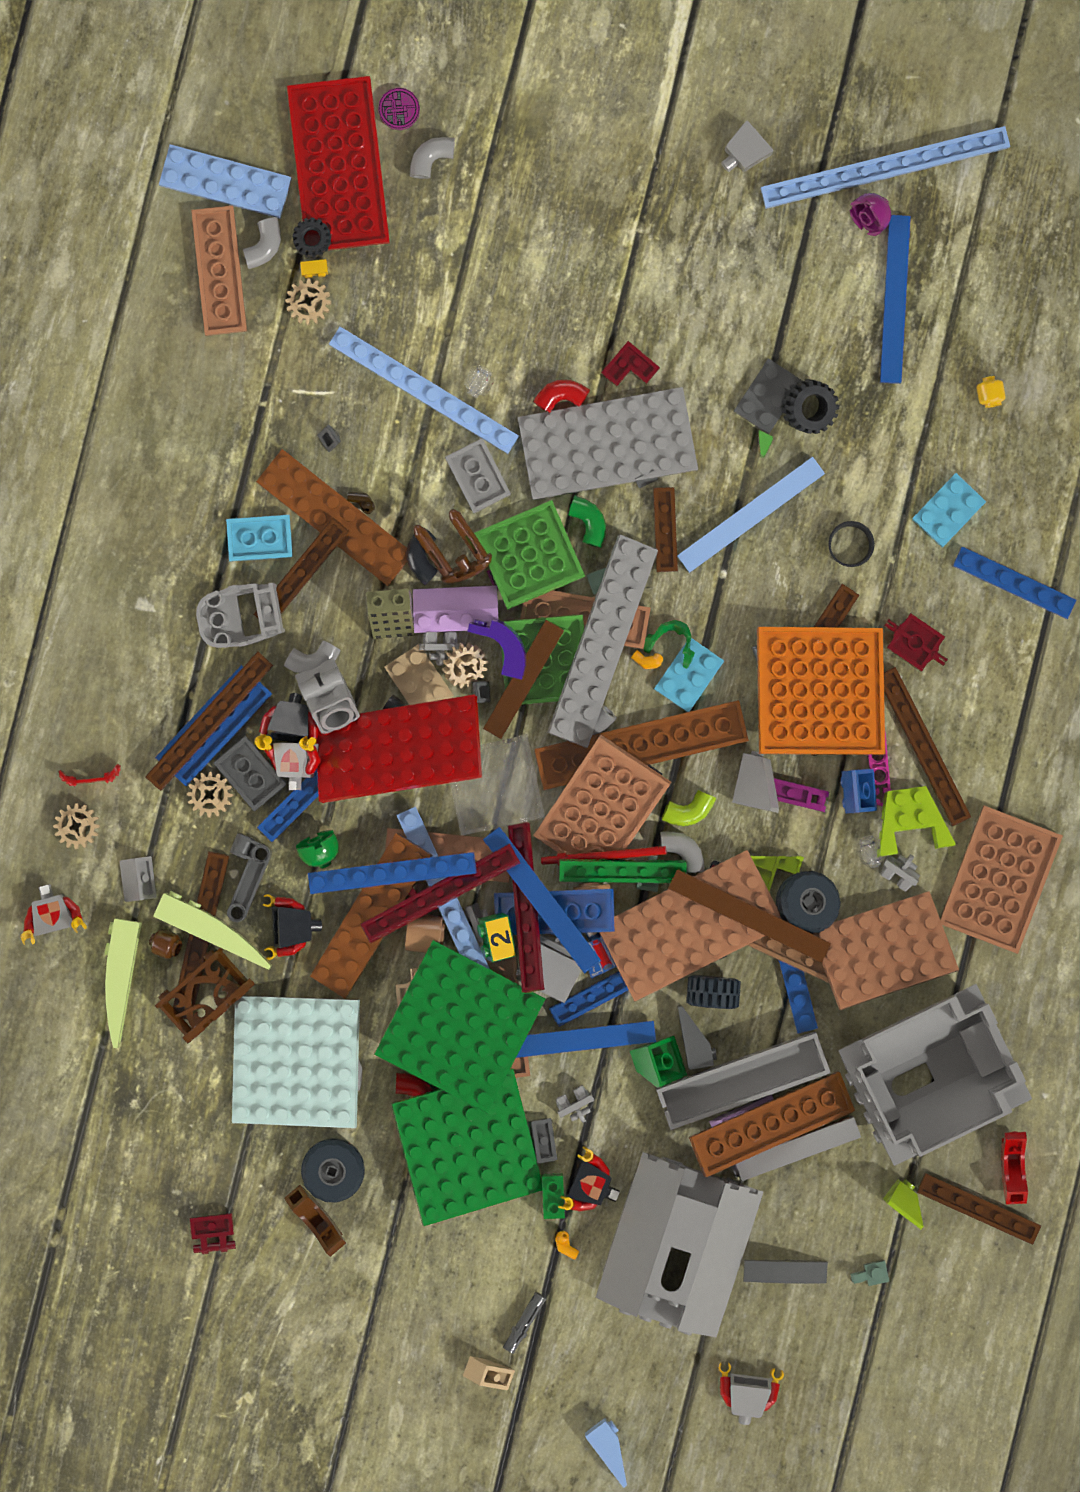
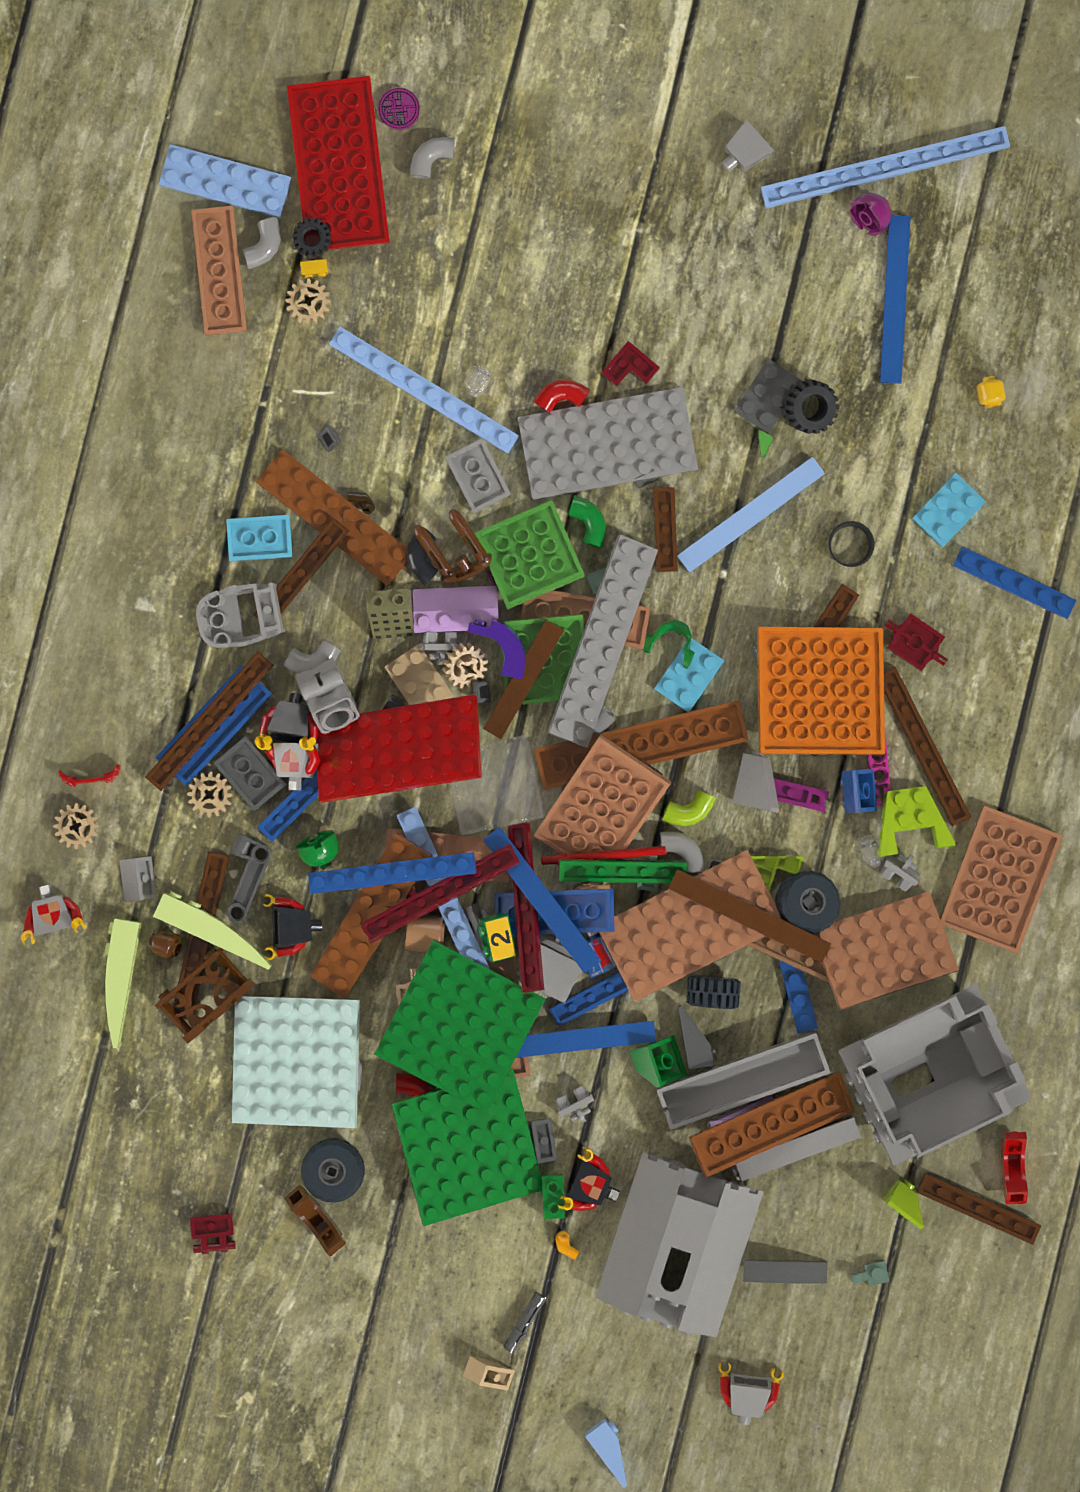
light orange arm [631,650,663,669] -> none

